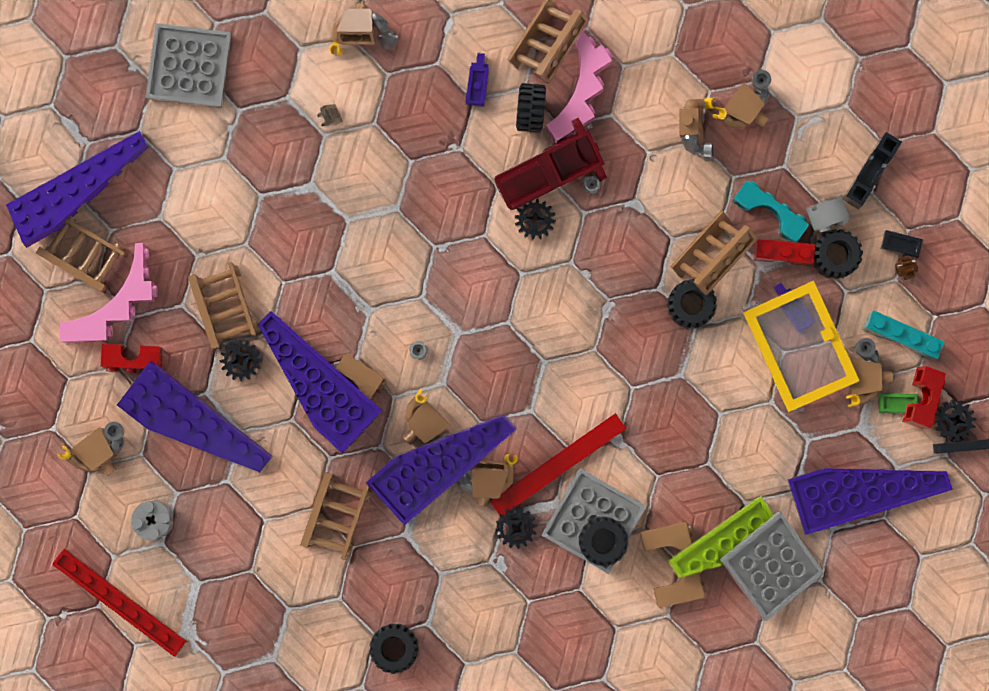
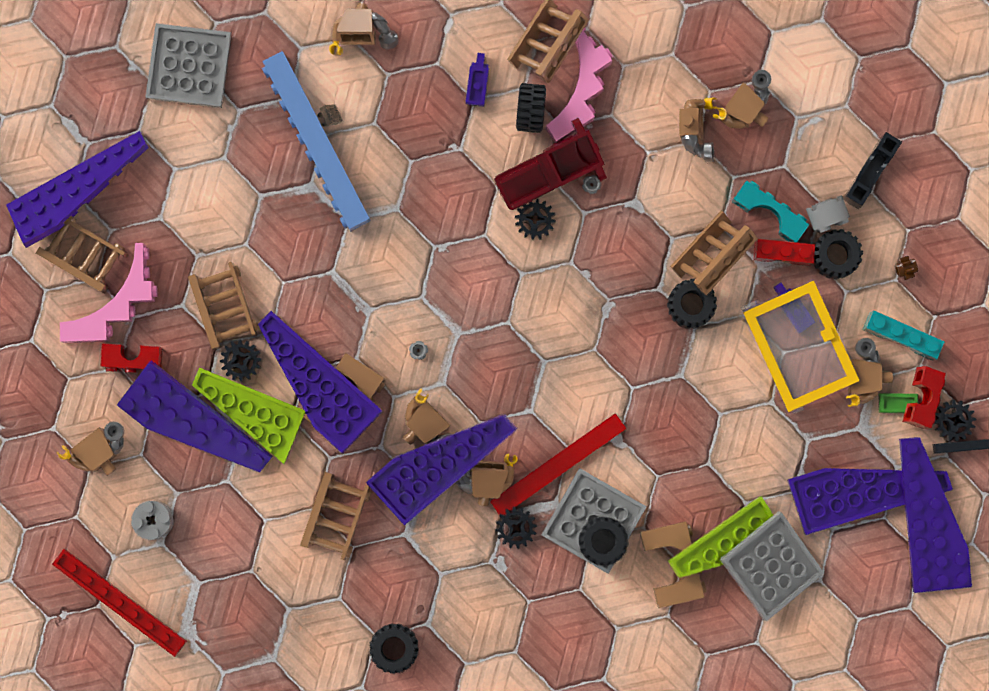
black plate [880,230,923,258] -> none
none -> lime wing [192,368,306,464]
none -> medium blue brick [262,51,370,232]
none -> dark purple wing [899,437,972,593]

